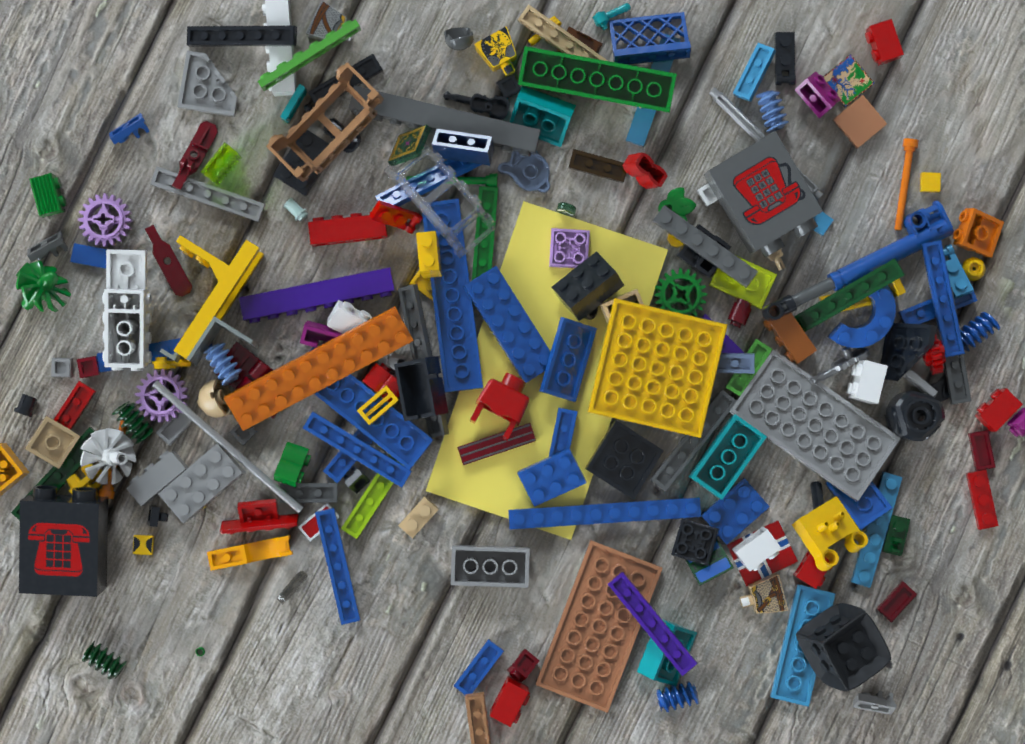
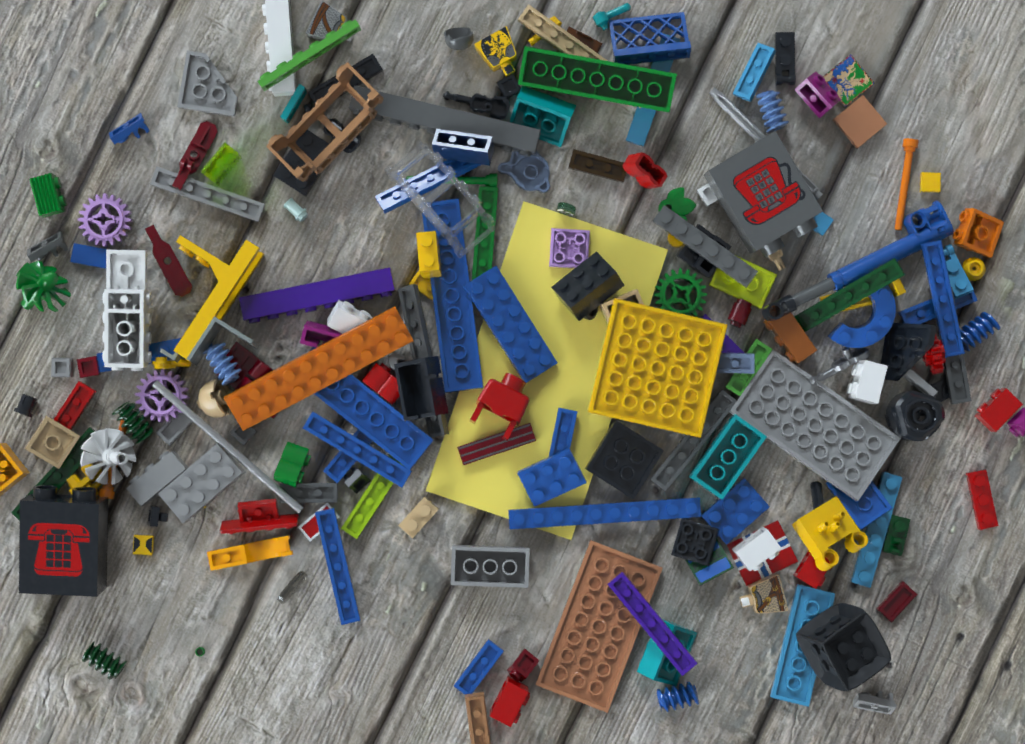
black tile [187,26,297,47] -> none
red brick [308,212,388,247] -> none
yellow tile [357,385,399,425] -> none
red plate [369,200,423,234] -> none
clear green tile [388,124,431,166] -> none
blue plate [539,317,597,402] -> none
red brick [865,19,904,66] -> none
dark red tile [968,430,996,471] -> none

